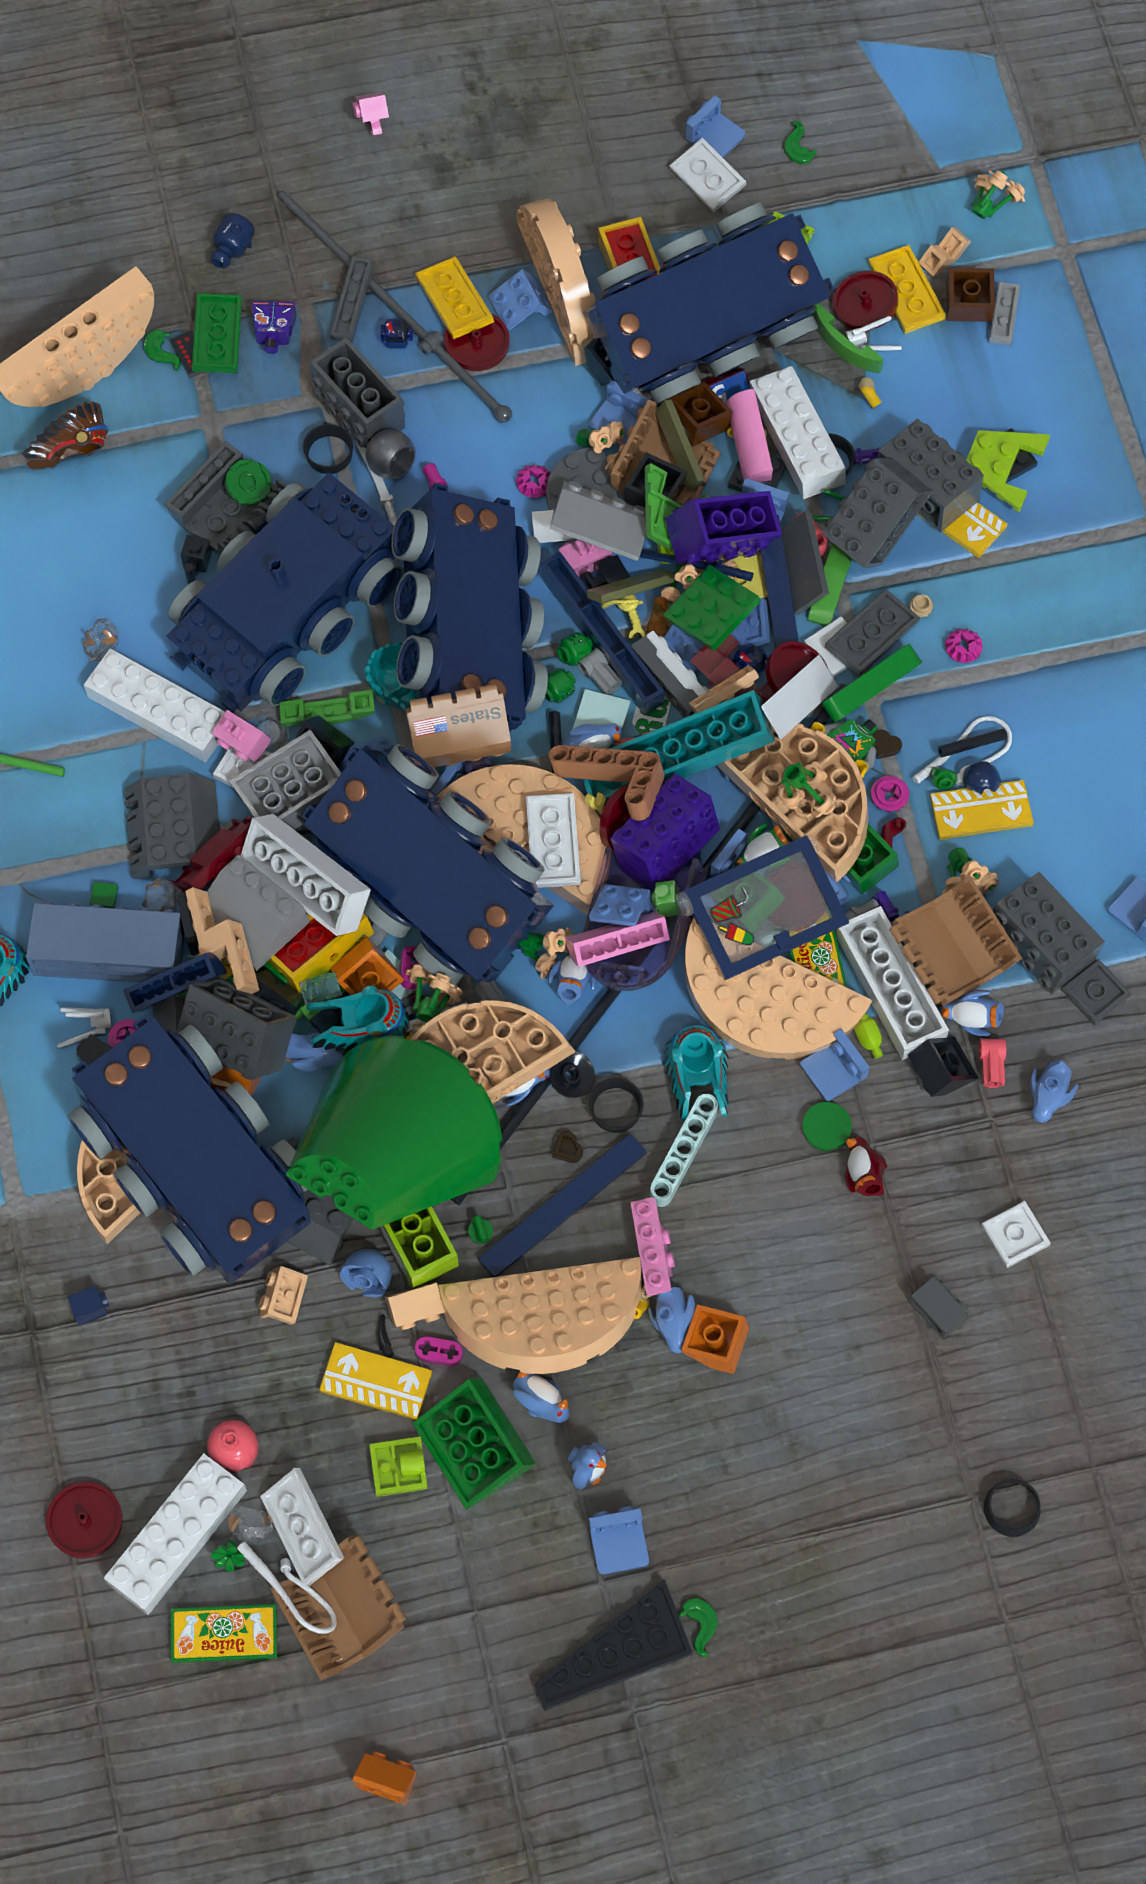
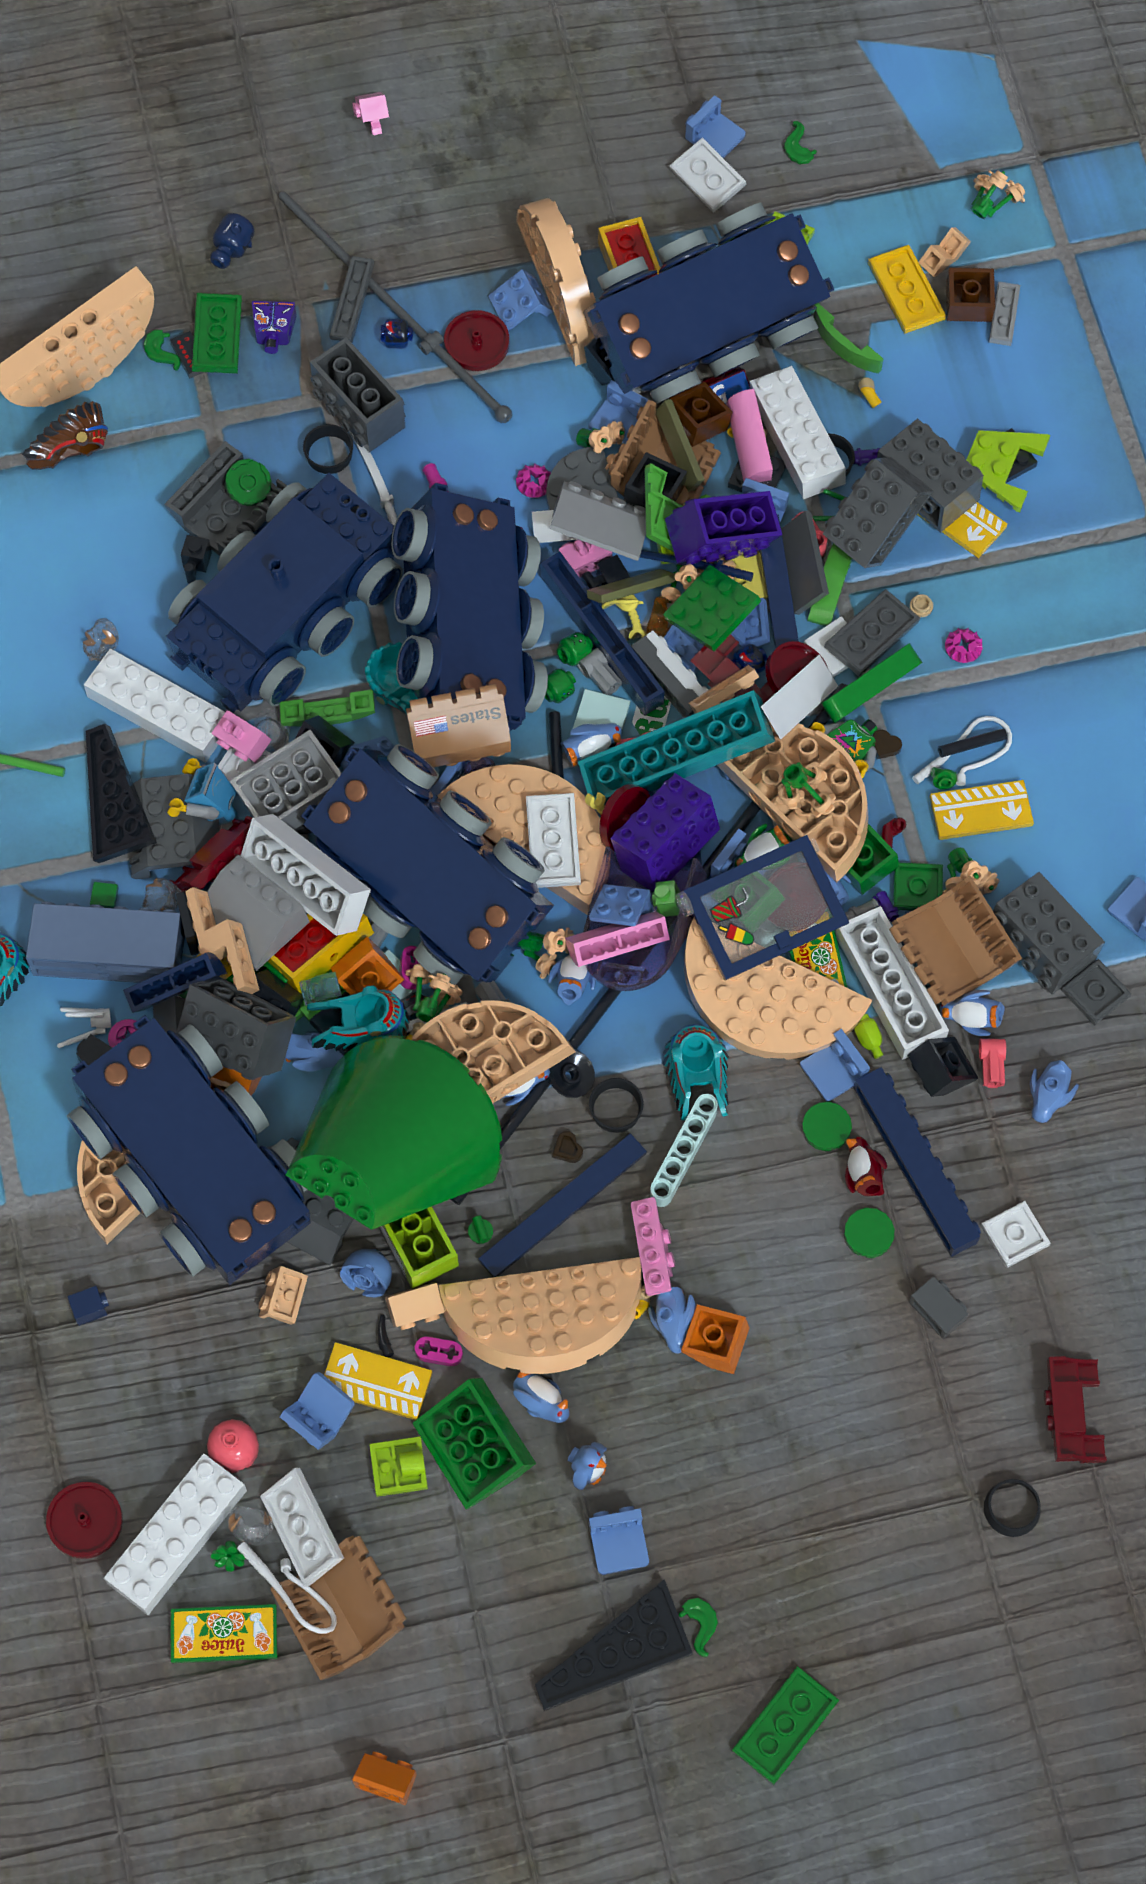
flat silver wheel [366,429,416,480] -> none
yellow tile [415,256,494,339] -> none
nougat beam [548,745,665,821] -> none
dark red piece [833,271,899,331] -> none
white plant [845,316,902,351] -> none
dark pink gear [871,776,909,813] -> none
dark blue hair [963,761,1001,794] -> none
none -> black wing [86,724,157,863]
none -> dark azure torso [167,758,238,822]
none -> medium blue bracket [280,1372,355,1450]
none -> green tile [732,1666,839,1785]
none -> green tile [844,1208,895,1258]
none -> dark blue brick [853,1067,981,1257]
none -> green tile [893,862,943,911]
none -> dark red bracket [1044,1356,1107,1463]

